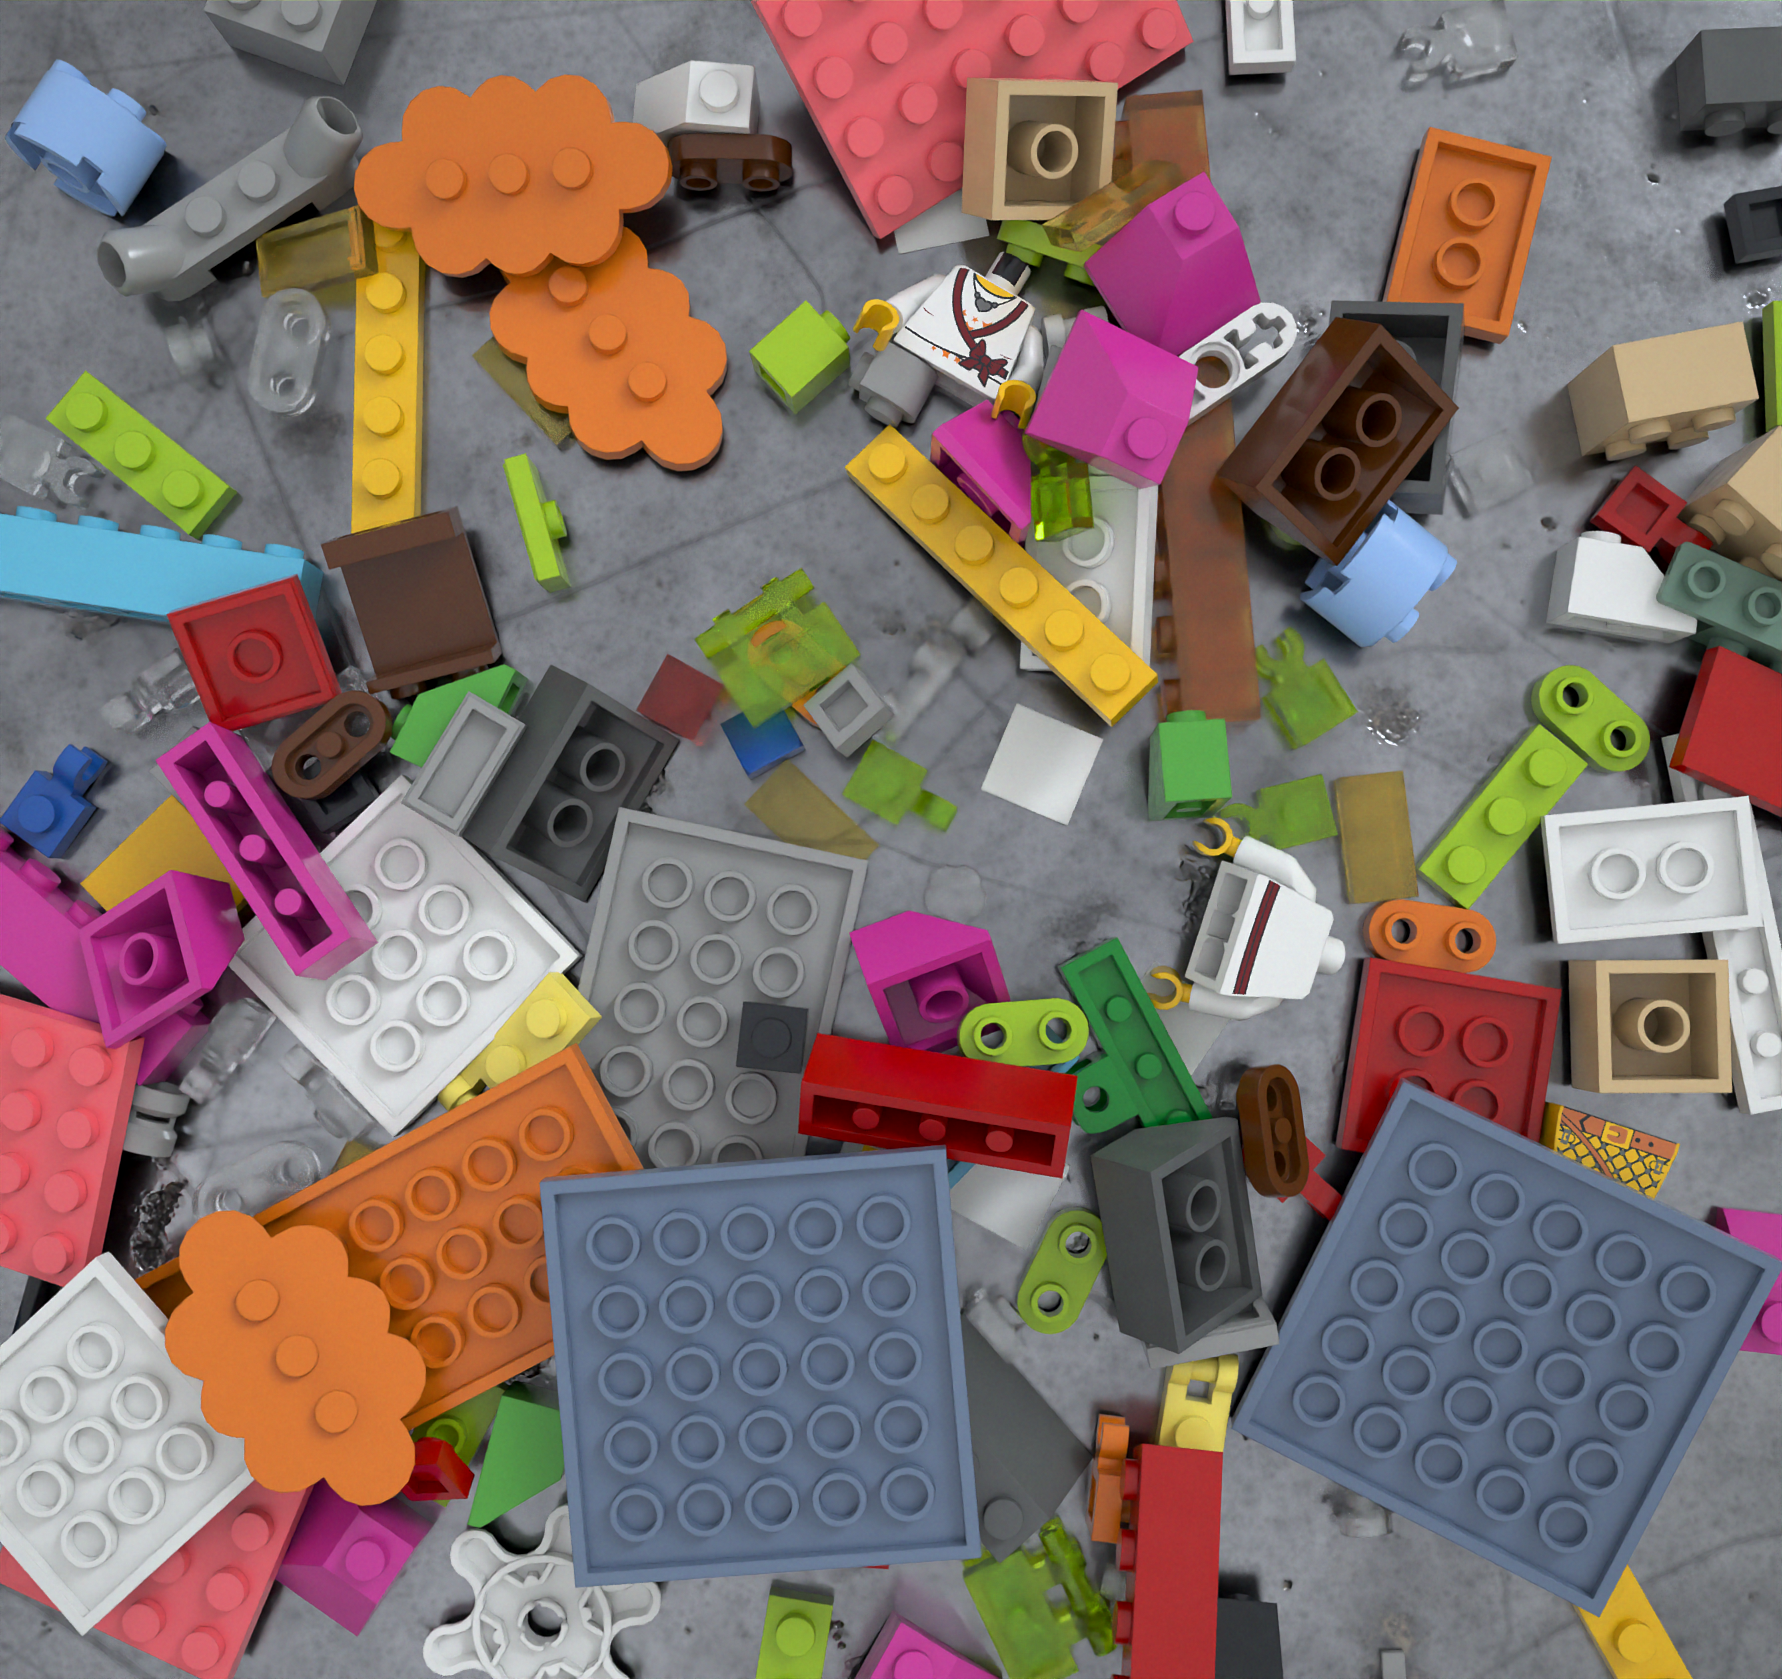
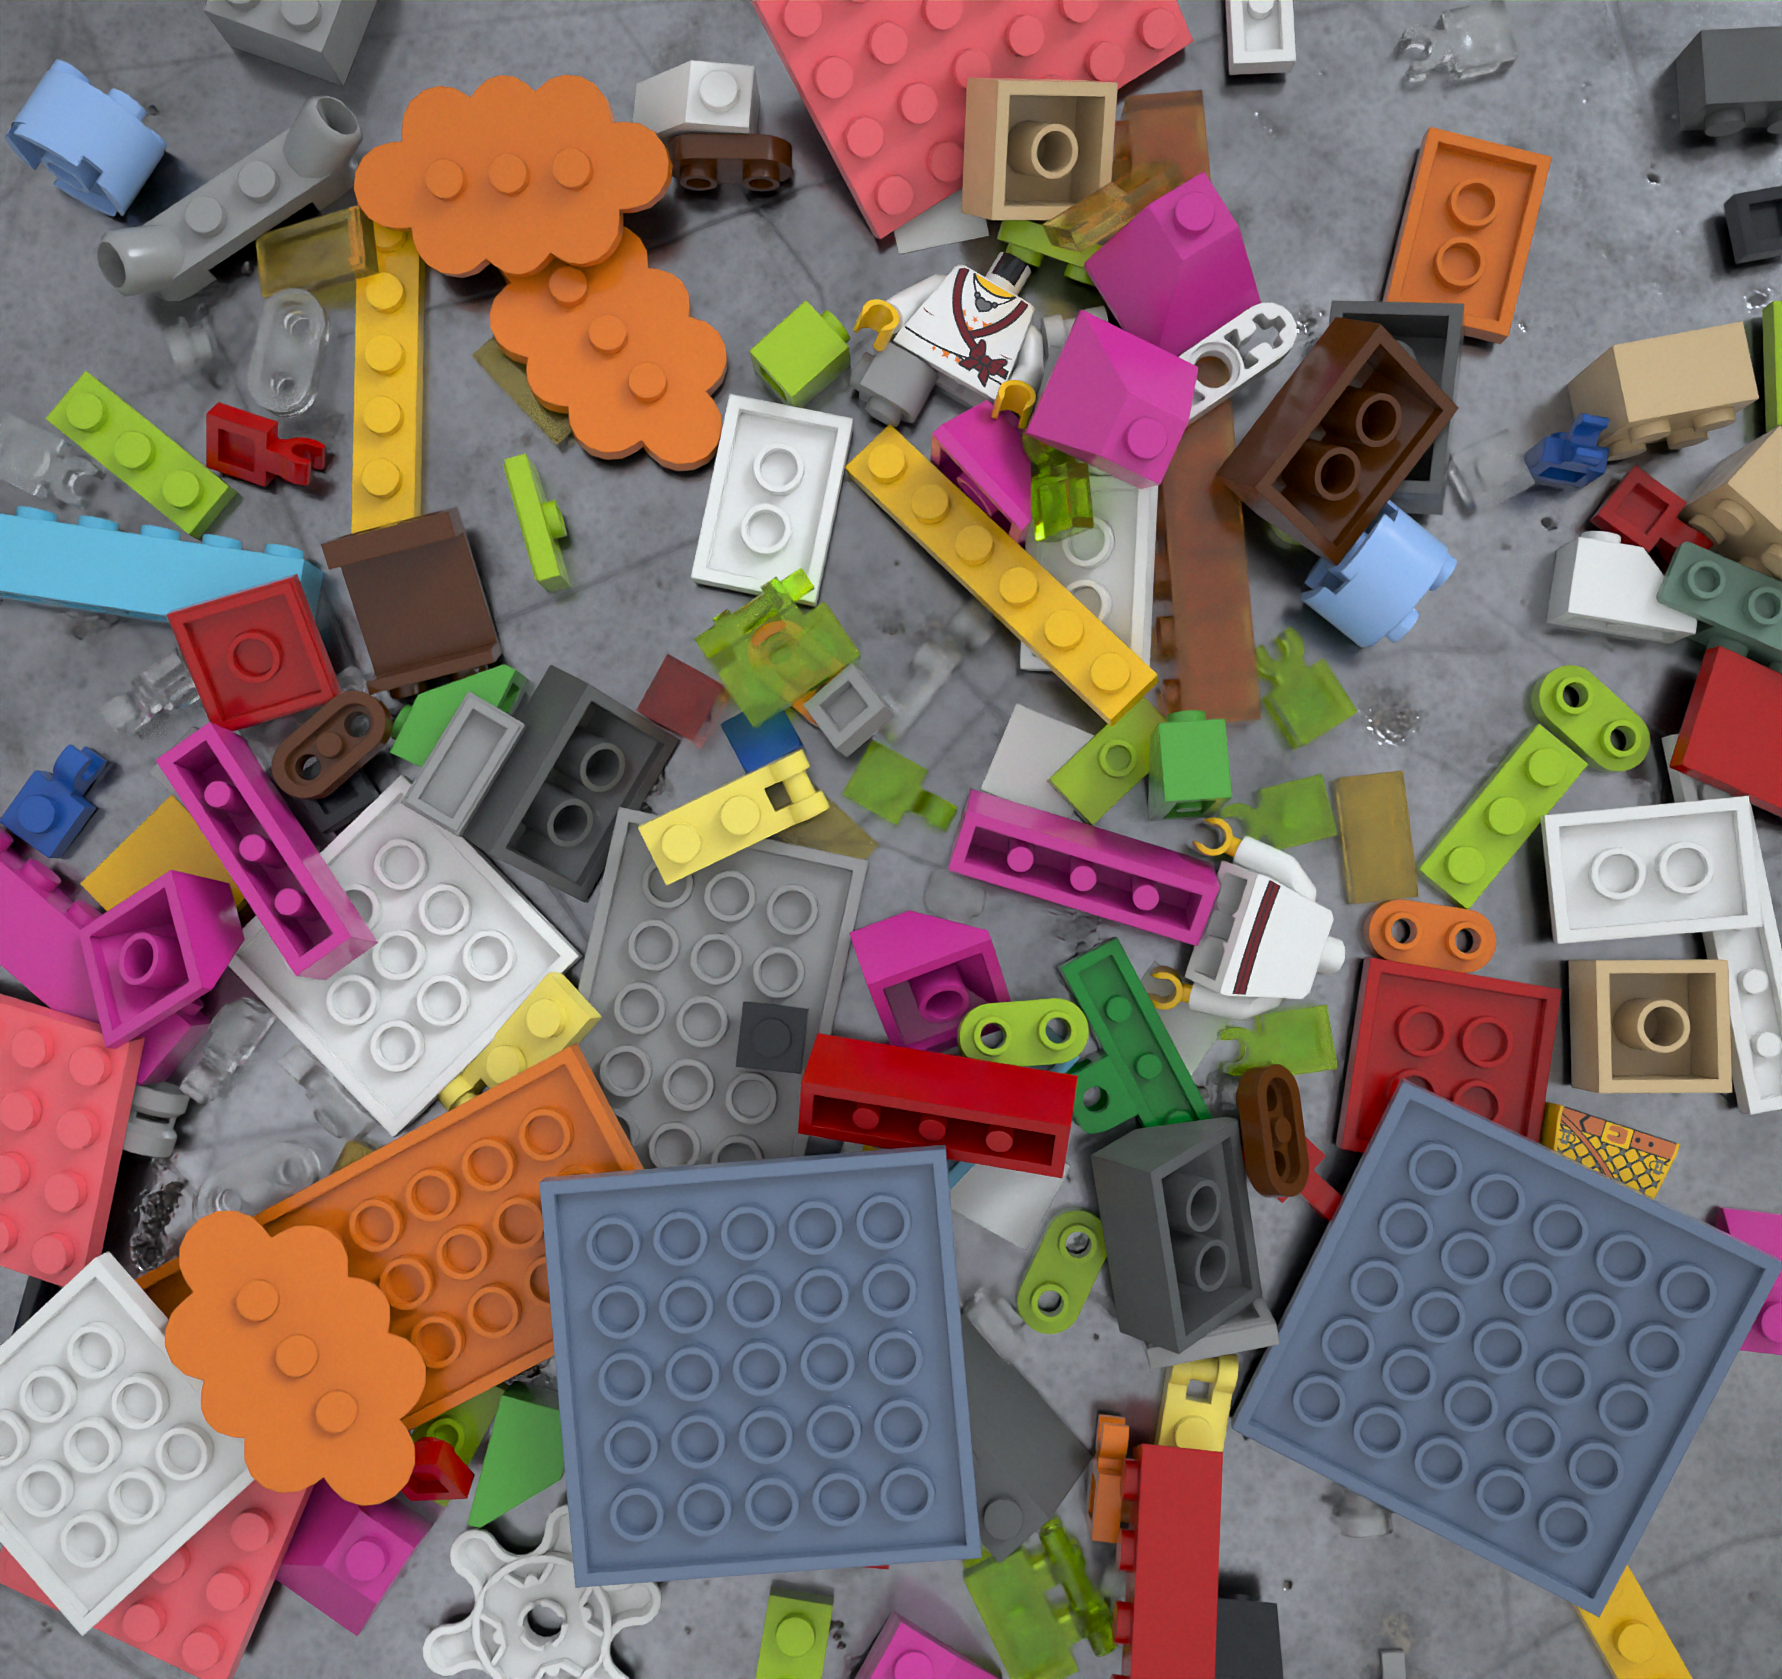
none -> red plate [206,402,325,487]
none -> light yellow plate [638,749,830,886]
none -> white plate [691,394,854,607]
none -> dark pink brick [948,788,1220,946]
none -> lime plate [1047,697,1167,826]
none -> clear neon green plate [1217,1004,1338,1076]
none -> blue plate [1521,413,1609,488]

